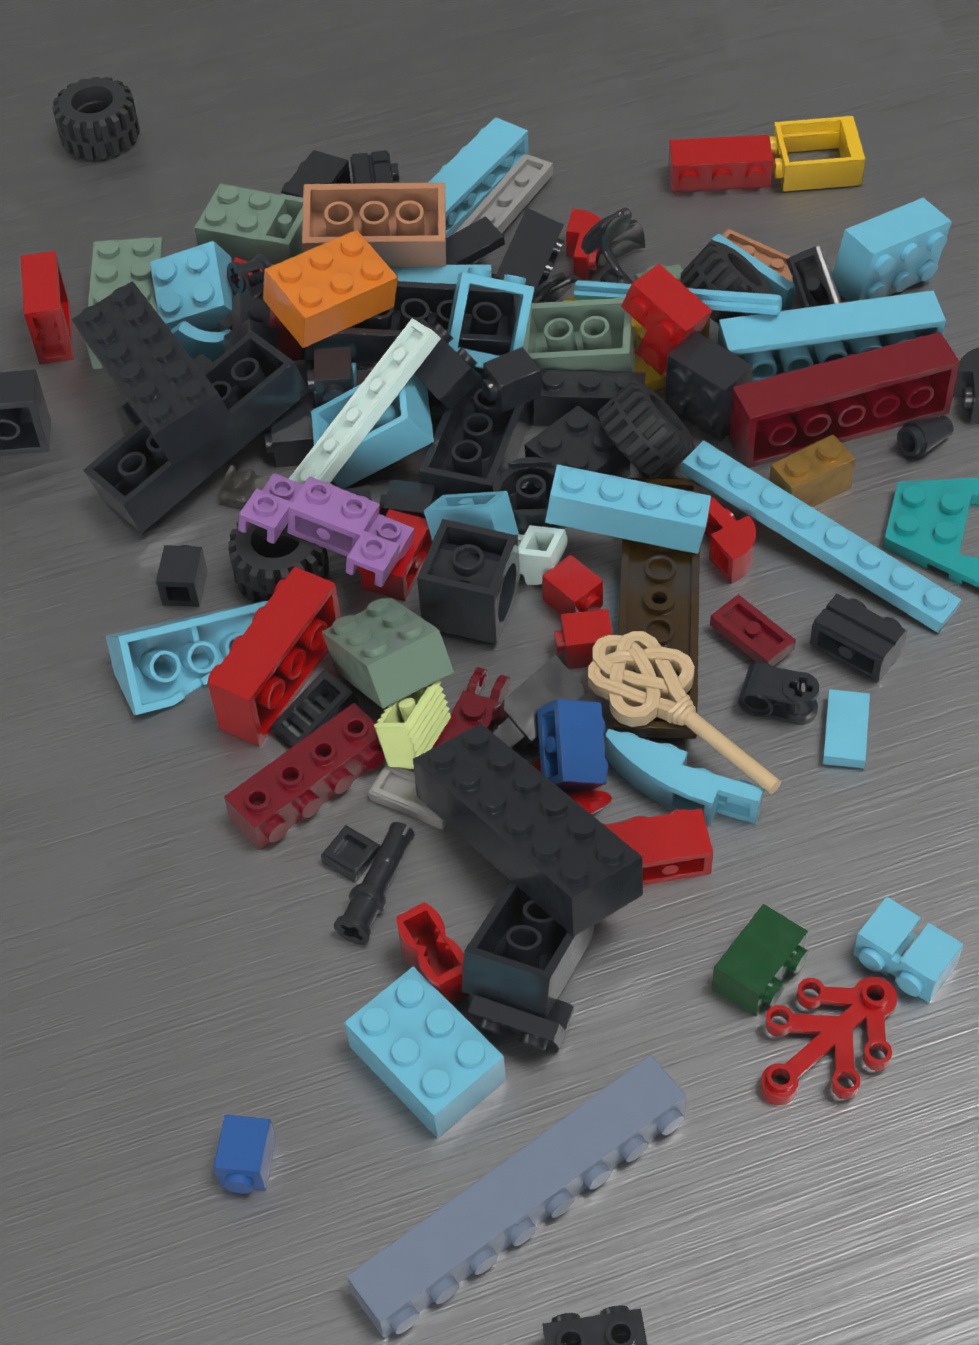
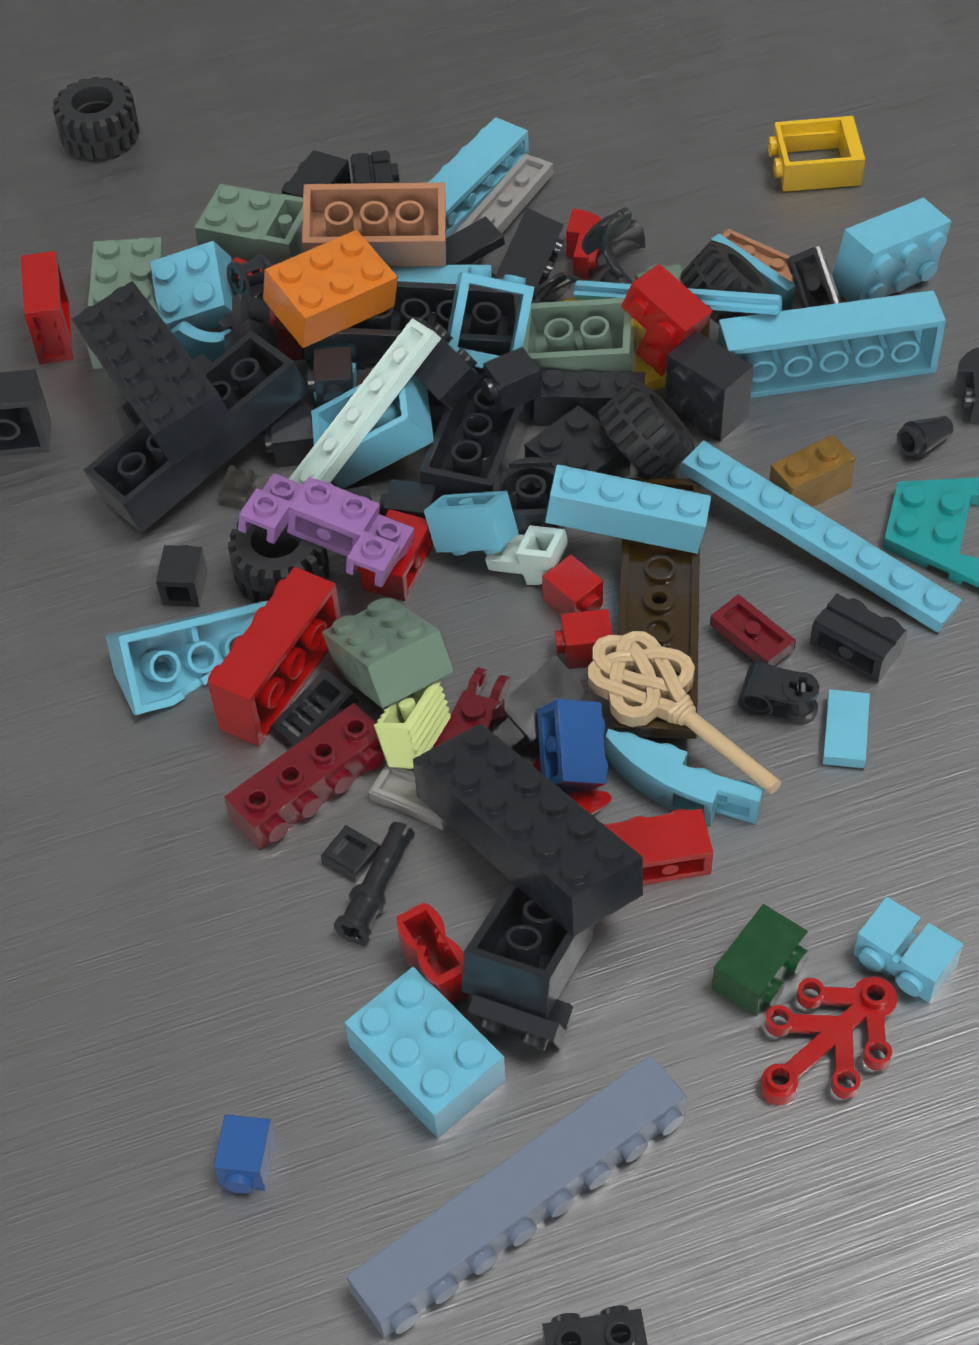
black brick [417,519,520,644] -> none
red brick [668,135,773,192] -> none
red brick [704,497,756,584] -> none
dark red brick [729,332,960,468] -> none

